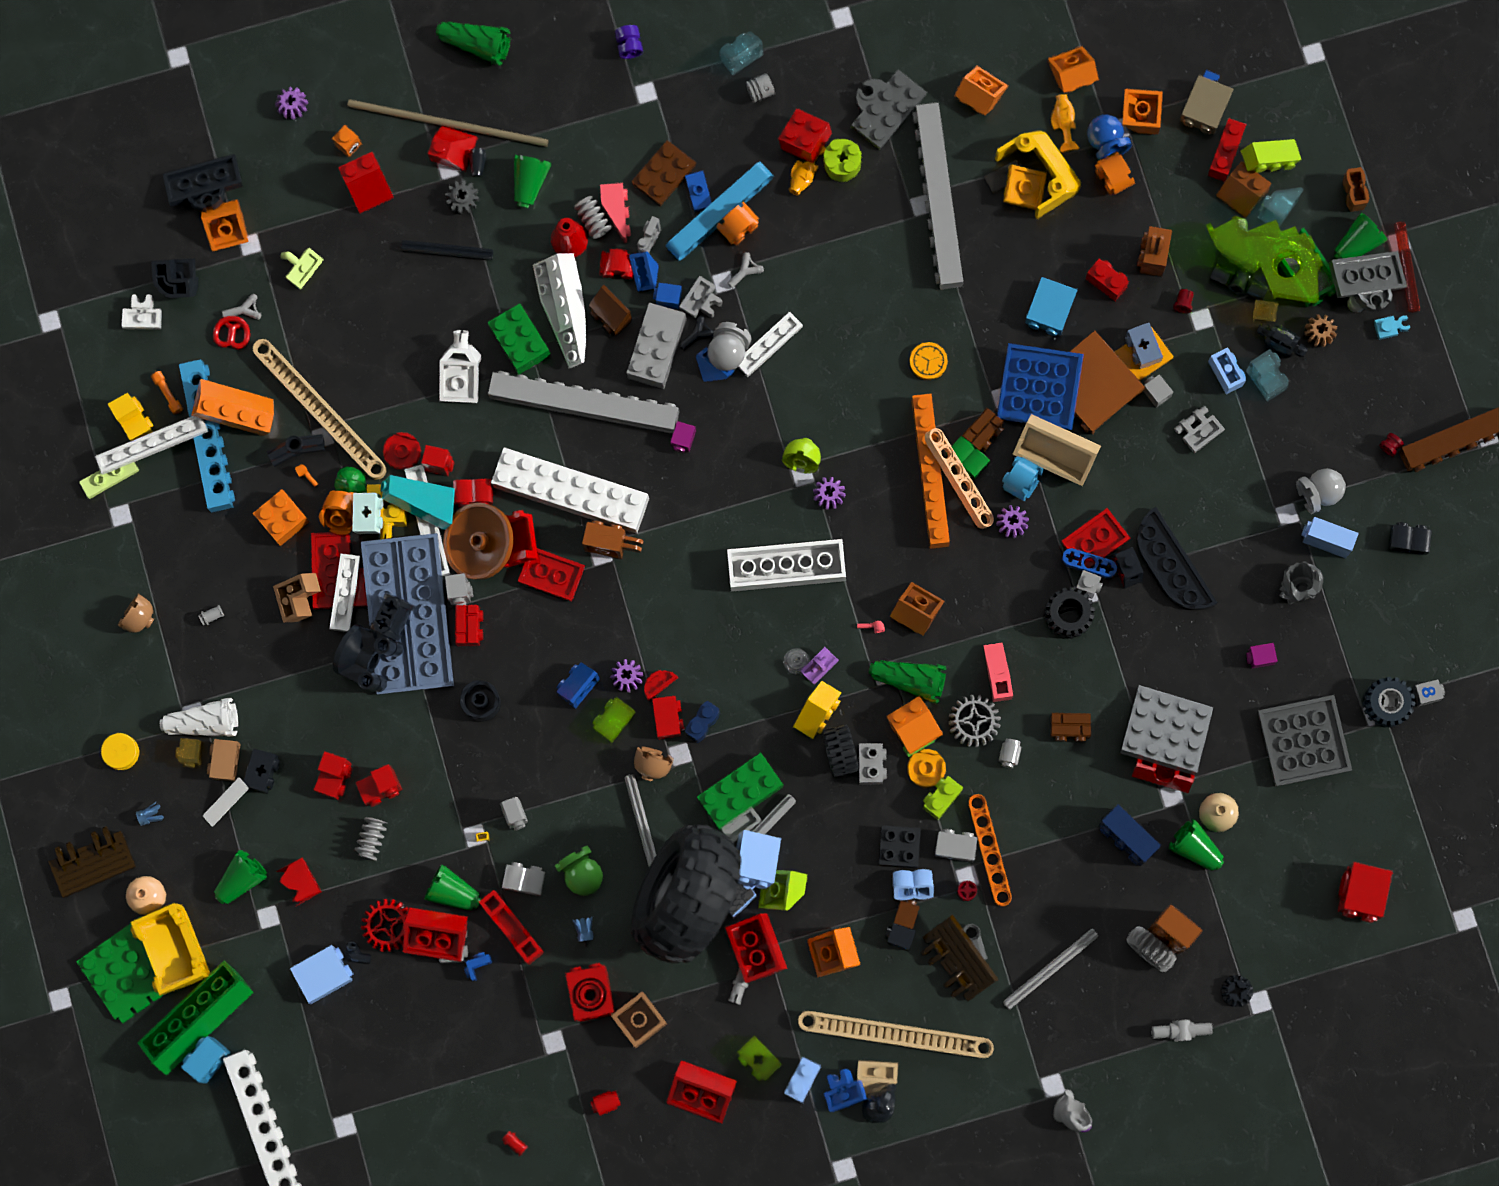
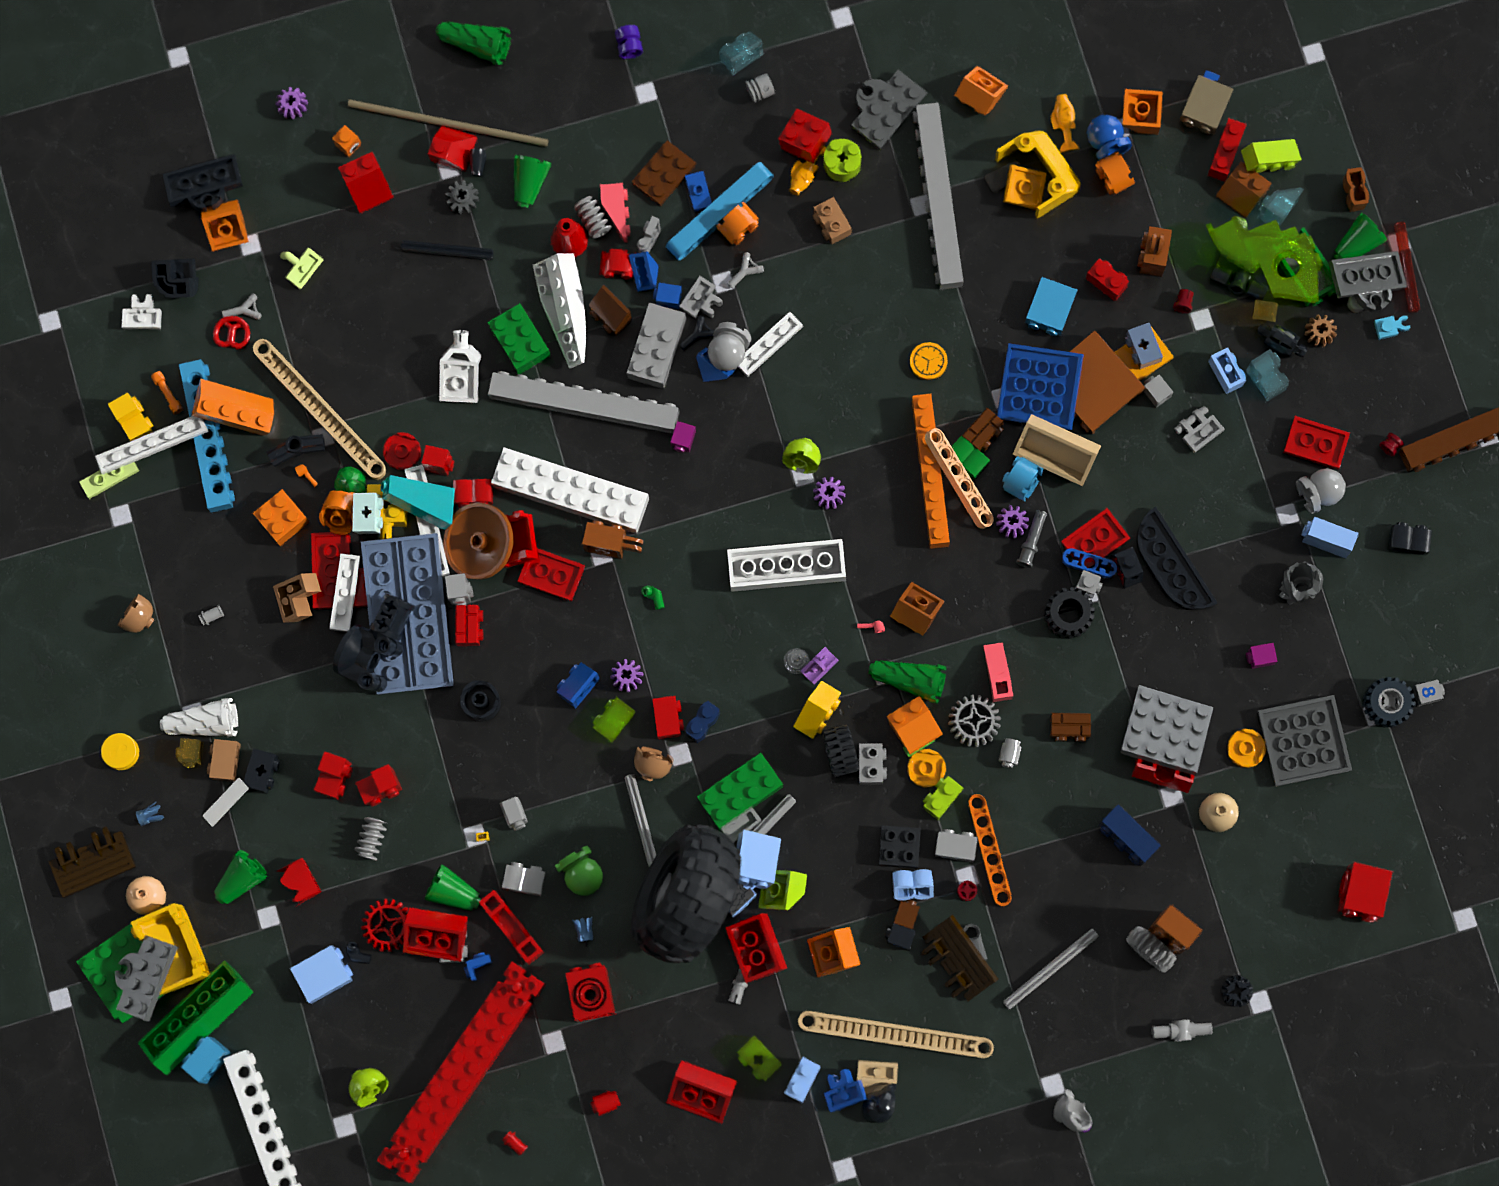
medium nougat brick [611,991,667,1048] -> none
red plate [644,670,679,702] -> none
orange slope [1048,46,1099,93] -> none
green cone [1168,819,1224,871] -> none
none -> dark grey plate [115,935,178,1022]
none -> lime cylinder [349,1068,389,1107]
none -> red brick [377,962,546,1183]
none -> green arm [641,585,665,610]
none -> medium nougat brick [812,197,852,244]
none -> dark grey pin [1016,510,1047,568]
none -> light orange tile [1227,729,1266,768]
none -> red plate [1283,416,1350,470]

